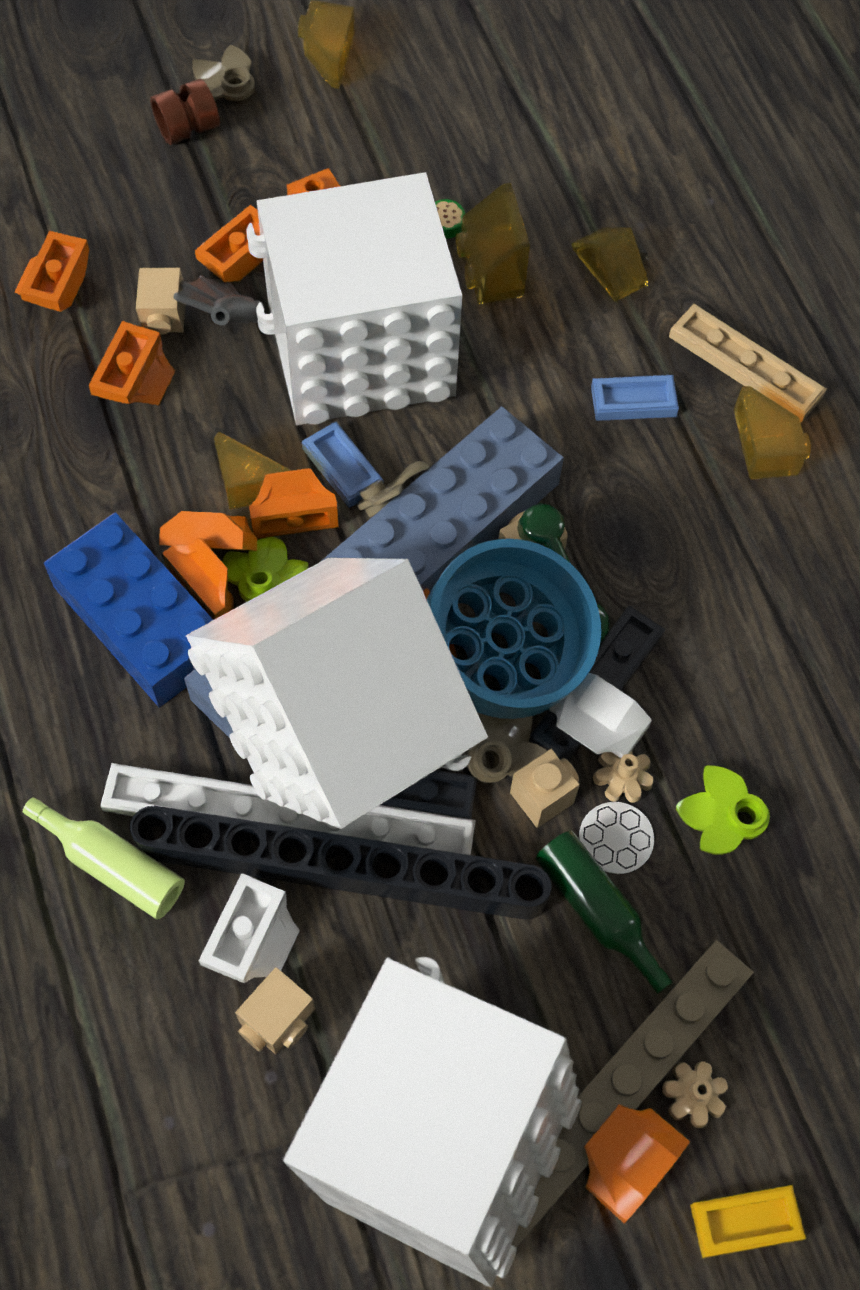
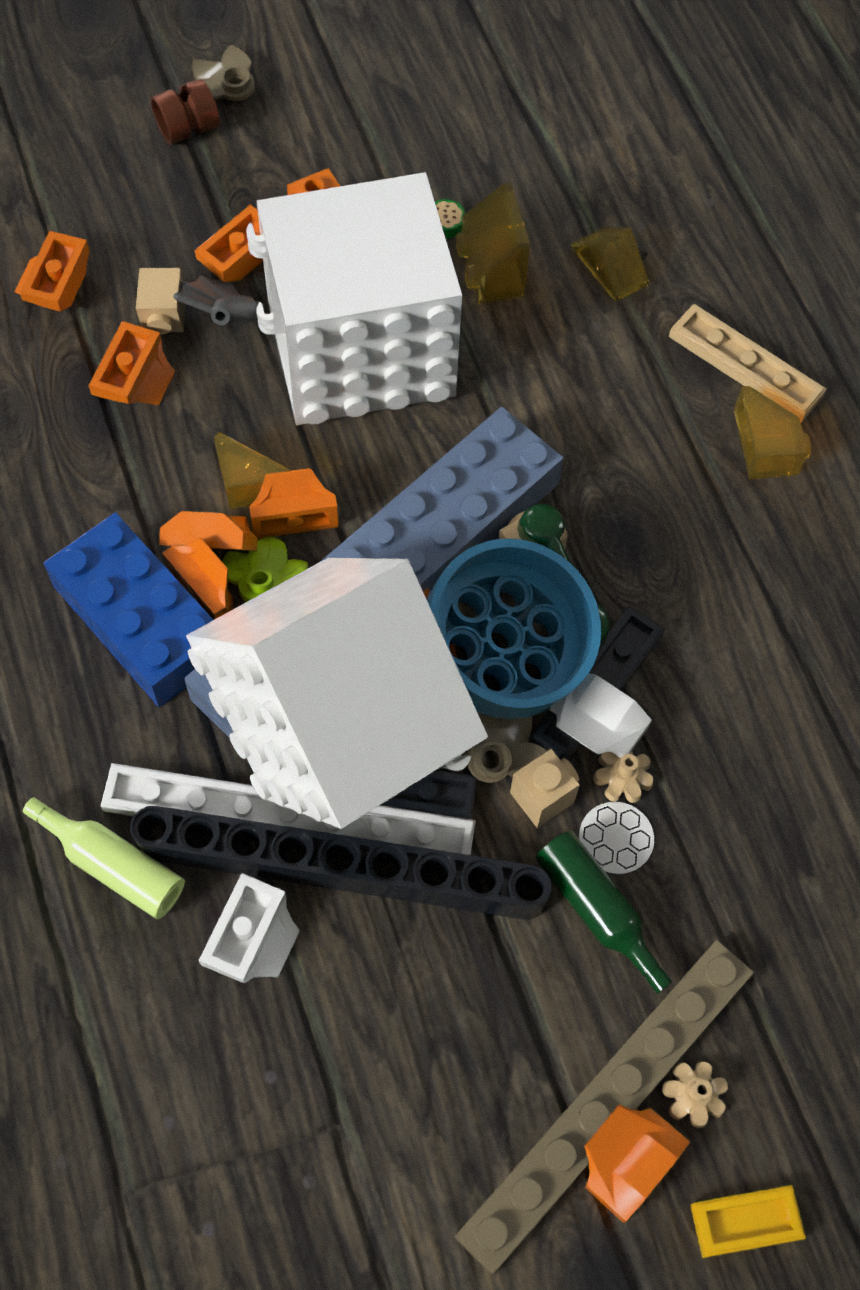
tan brick [235,967,315,1054] -> none
white piece [283,957,582,1287] -> none
clear yellow slope [298,0,355,89] -> none
medium blue tile [302,422,384,508] -> none
dark tan plate [356,461,430,517] -> none
medium blue tile [591,375,679,421] -> none
lime plate [676,765,770,855] -> none

